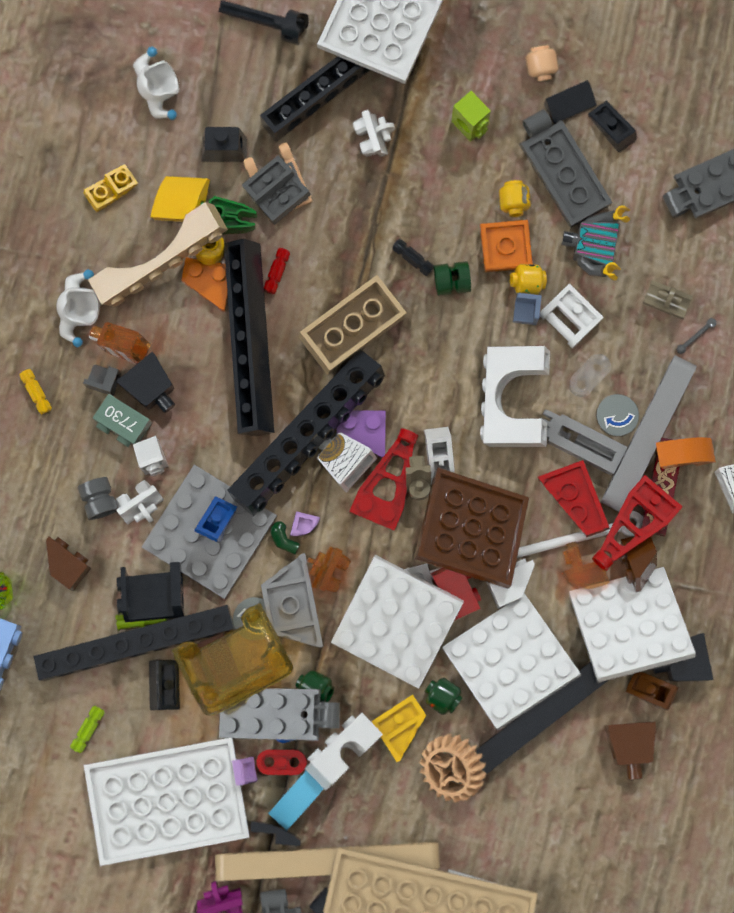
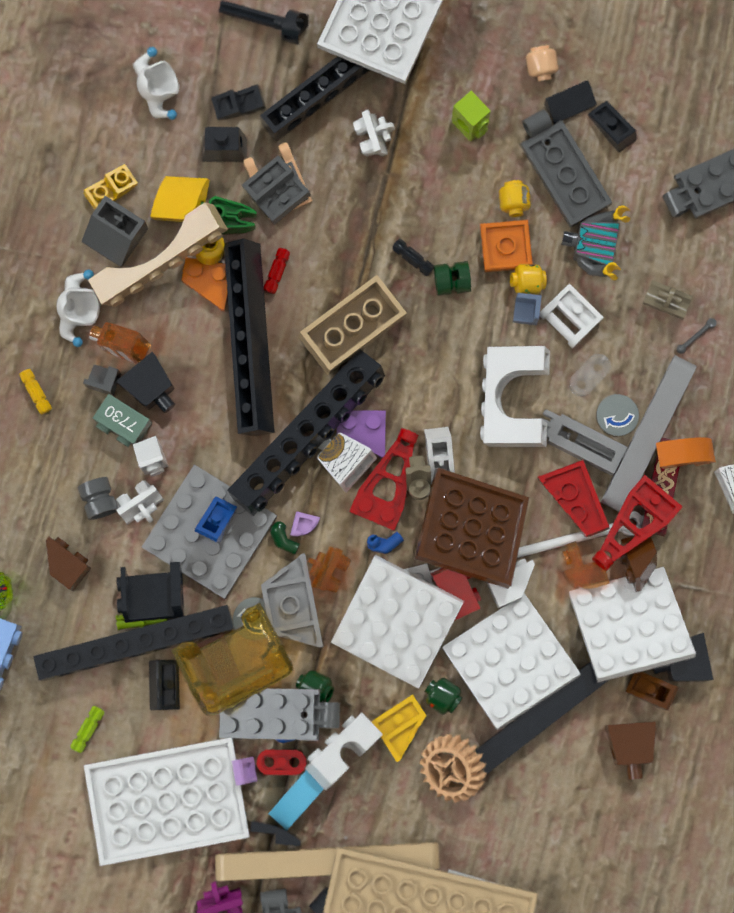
none -> dark grey slope [82,196,148,268]
none -> black slope [211,84,266,120]
none -> blue arm [367,532,404,554]

